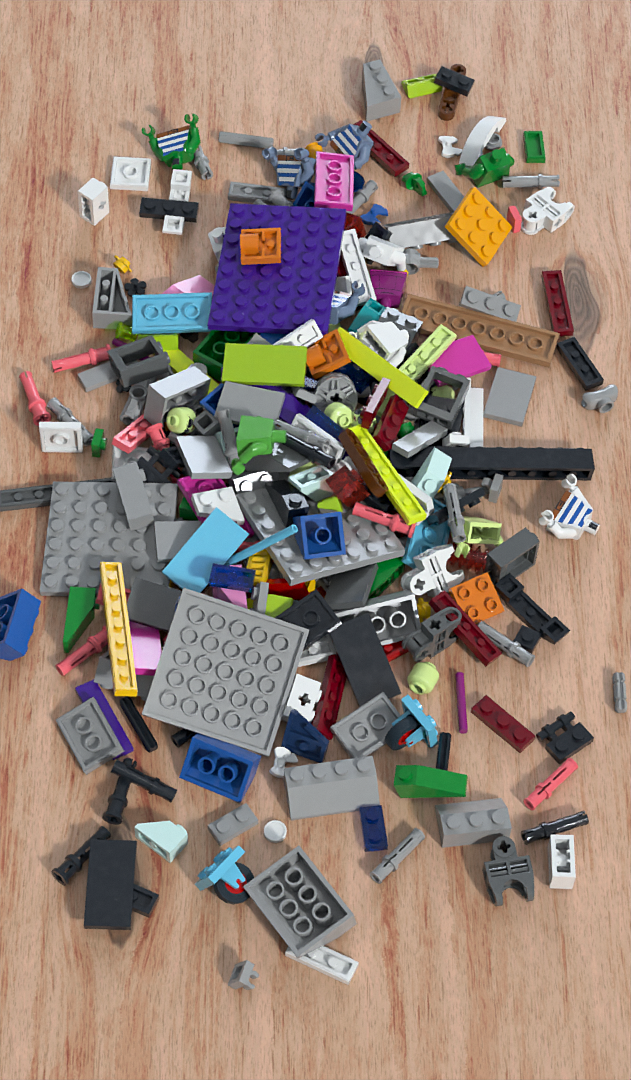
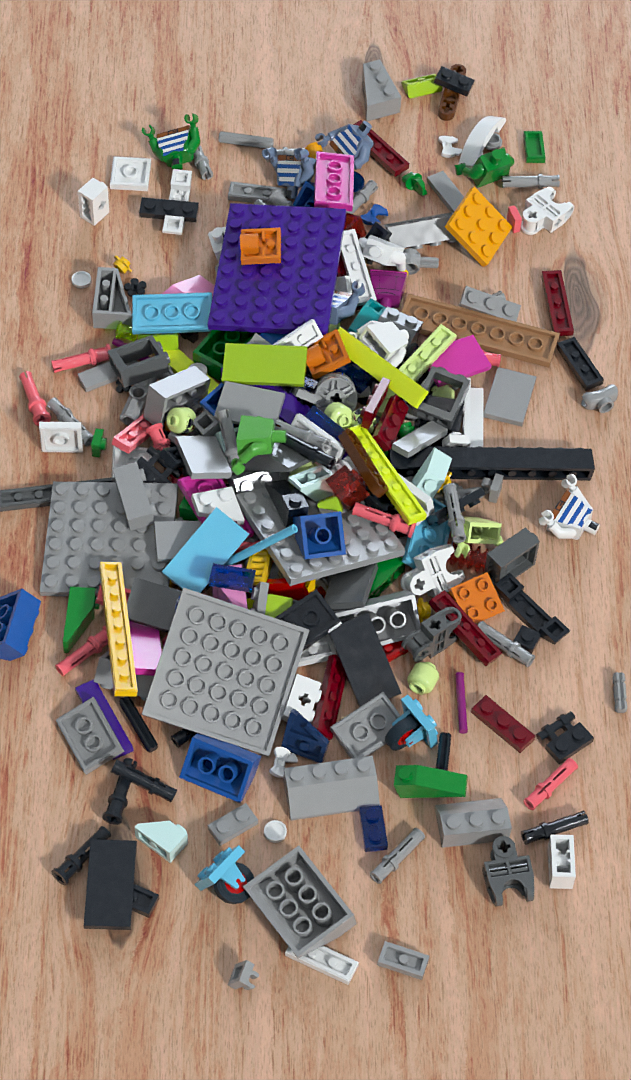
none -> light grey plate [377,941,430,980]

